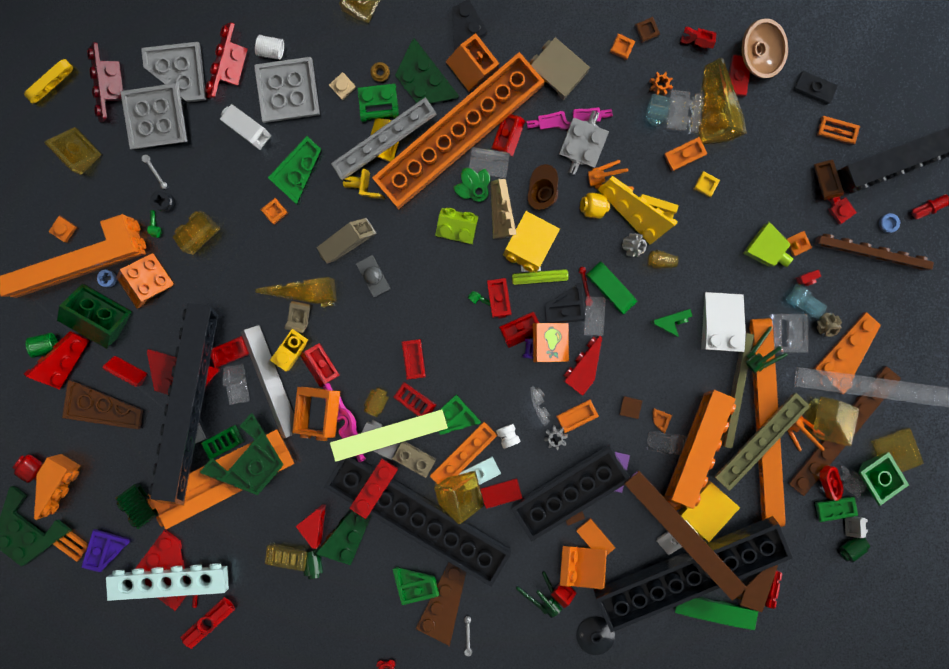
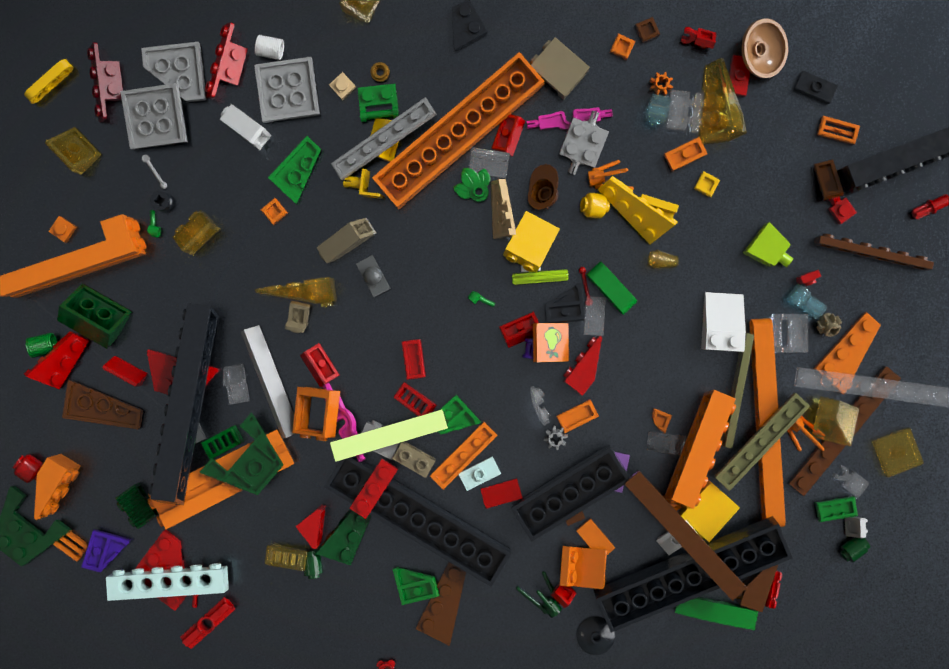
medium blue bush [97,270,117,287] -> none
orange bracket [116,253,173,309] -> none
red plate [211,336,249,368] -> none
yellow slope [270,329,308,371] -> none
clear yellow brick [363,387,389,417] -> none
dark green wing [395,38,459,104] -> none
clear yellow slope [434,471,484,524] -> none
lime bracket [435,208,478,244] -> none
orange slope [446,33,499,92] -> none
light grey hinge [464,616,472,656] -> none
red plate [487,278,512,319] -> none
white wheel [496,424,521,449] -> none
reddish brown tile [619,396,642,419] -> none
light grey gear [622,233,647,257] -> none
green slope [651,309,693,337] -> none
dark green plant [745,326,788,373] -> none
orange tile [786,231,812,257] -> none
red plate [819,465,843,501] -> none
green slope [859,452,909,506] -> none
medium blue tile [879,213,900,233] -> none

